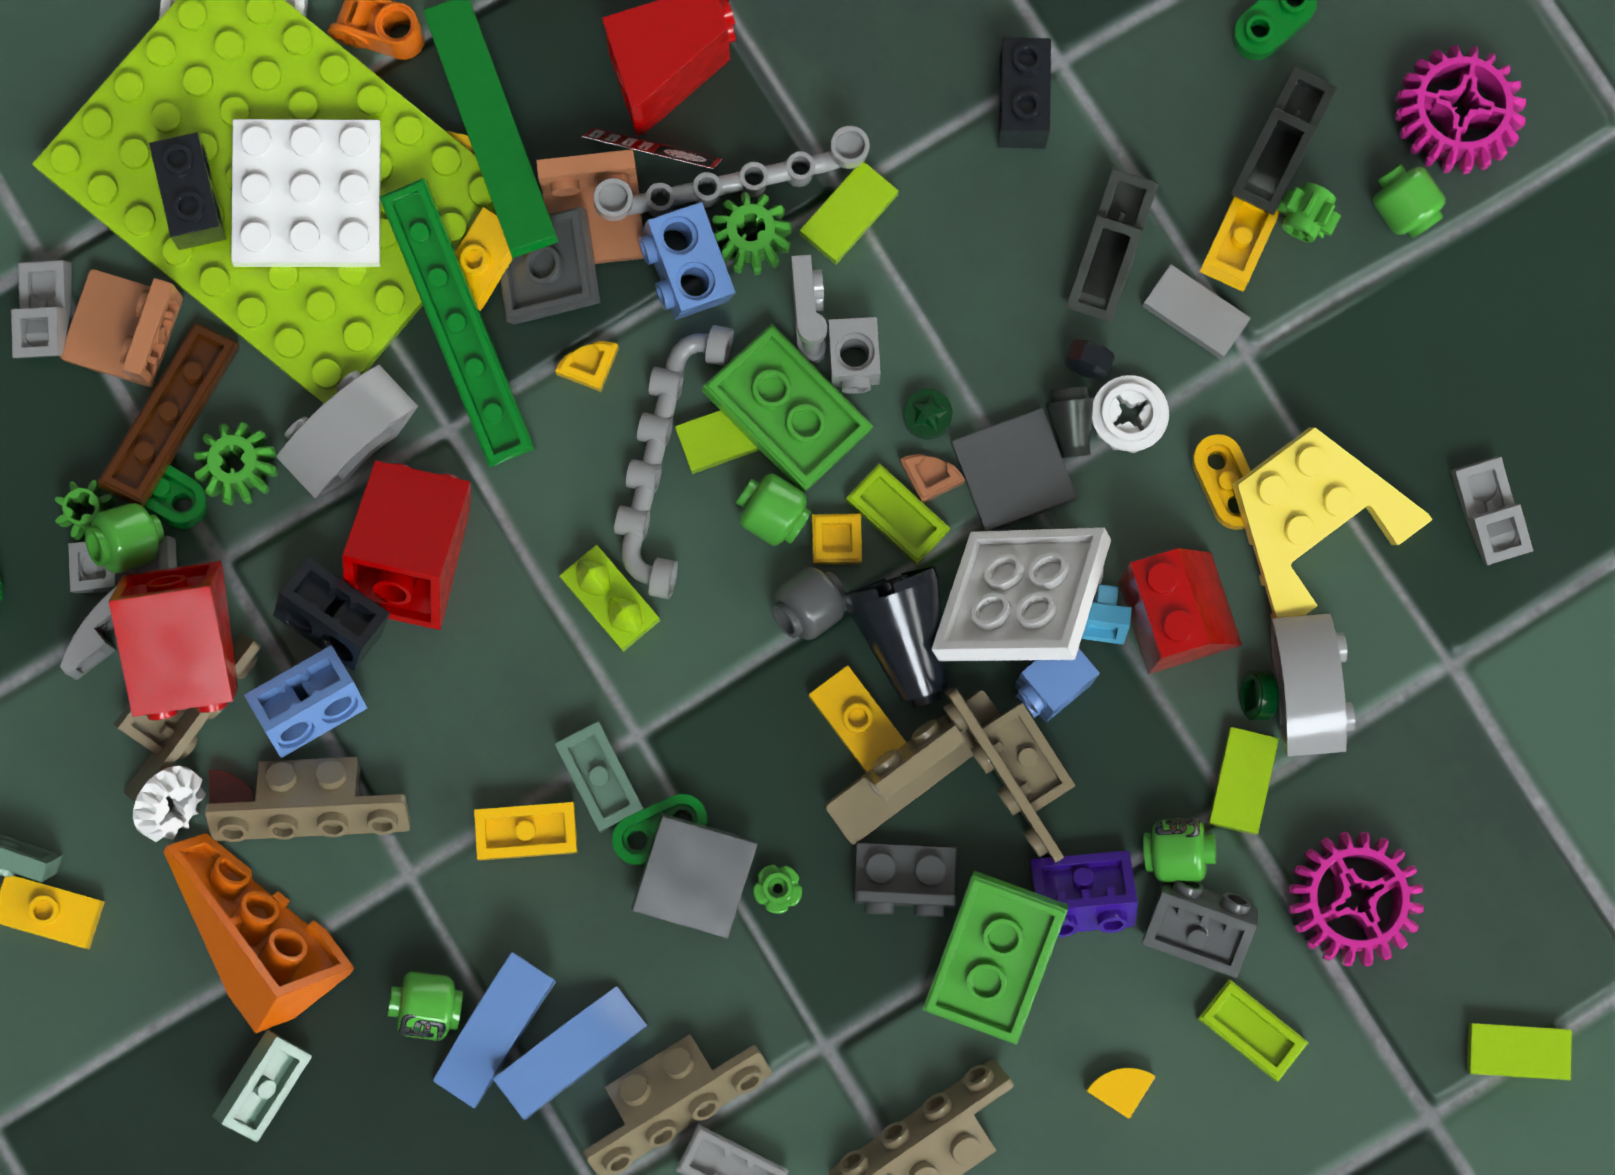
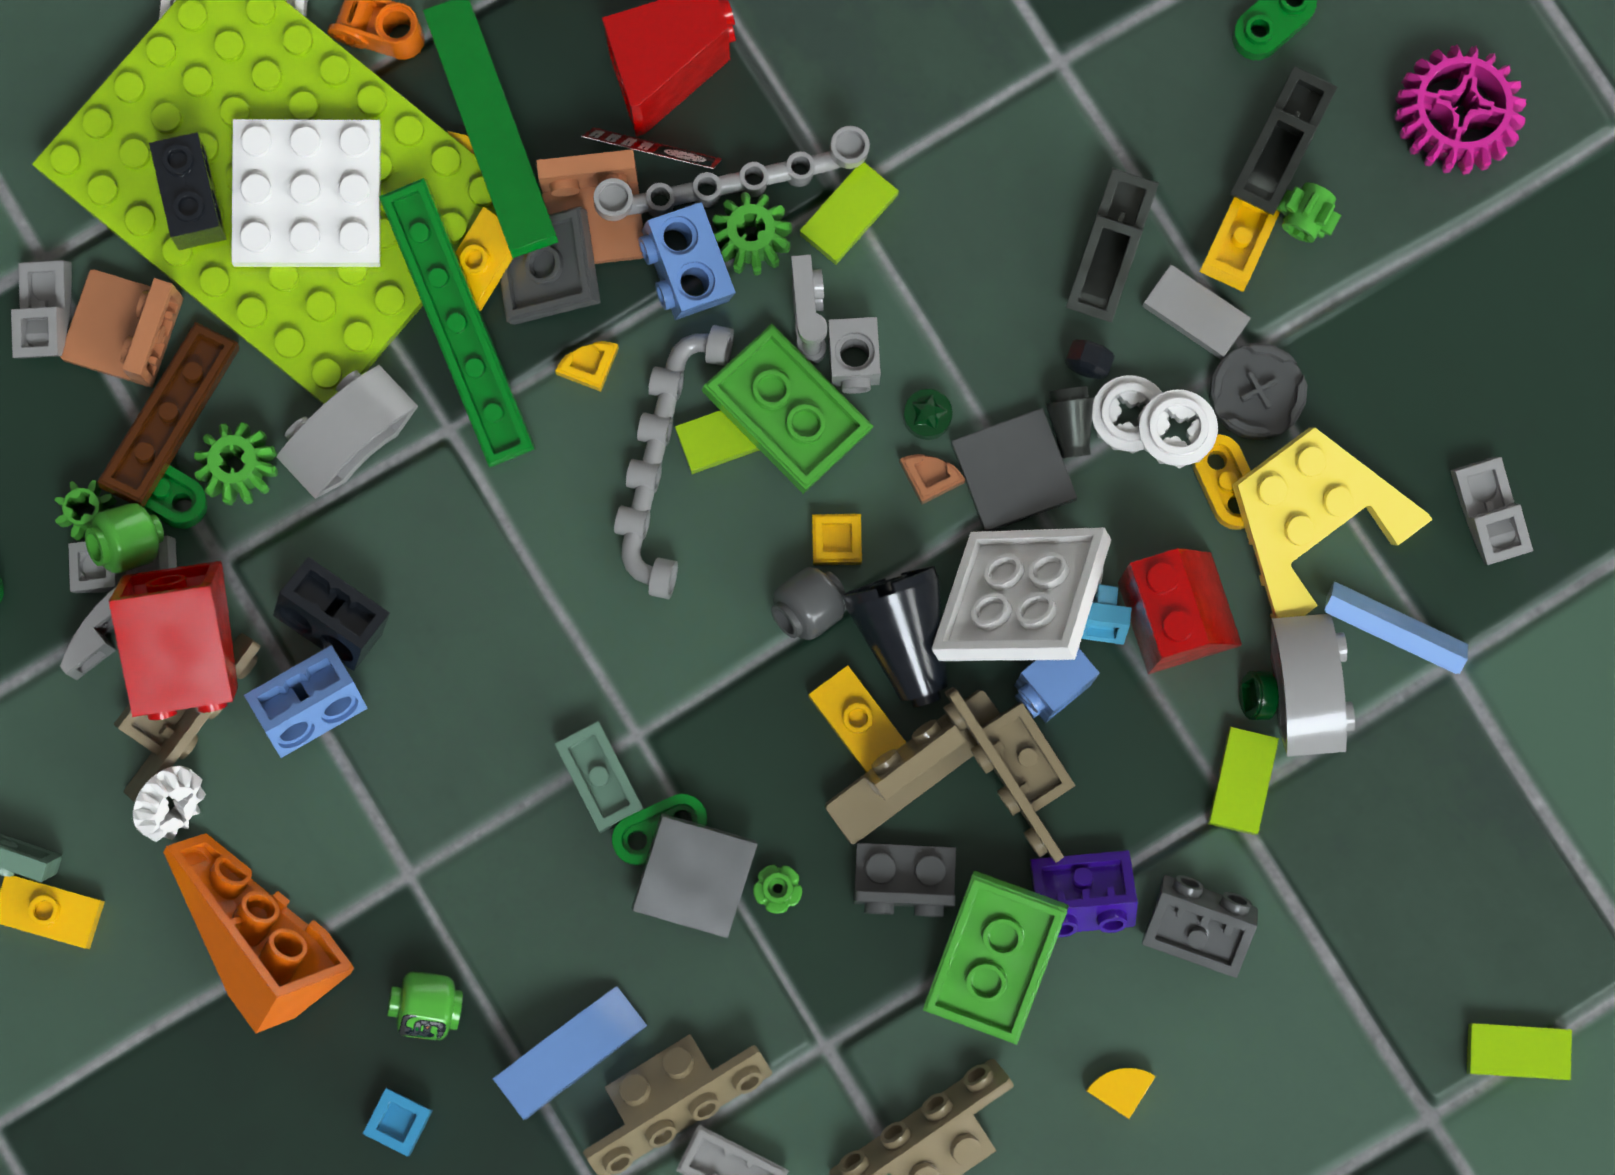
dark tan bracket [205,757,410,842] -> none
clear red tile [209,770,256,804] -> none
plate [212,1029,312,1143] -> none
red slope [342,460,471,630] -> none
medium blue slope [433,952,557,1109] -> none
yellow plate [474,802,578,861] -> none
lime tile [559,545,660,652] -> none
bright green head [735,473,811,546] -> none
lime tile [846,463,951,566] -> none
black brick [998,37,1051,149] -> none
bright green head [1143,818,1217,884] -> none
lime tile [1197,979,1309,1082] -> none
dark pink gear [1287,832,1424,967] -> none
bright green head [1373,164,1446,238] -> none
none -> dark azure plate [363,1088,433,1157]
none -> white gear [1139,390,1218,468]
none -> dark grey tile [1209,343,1307,441]
none -> light blue tile [1324,581,1468,674]

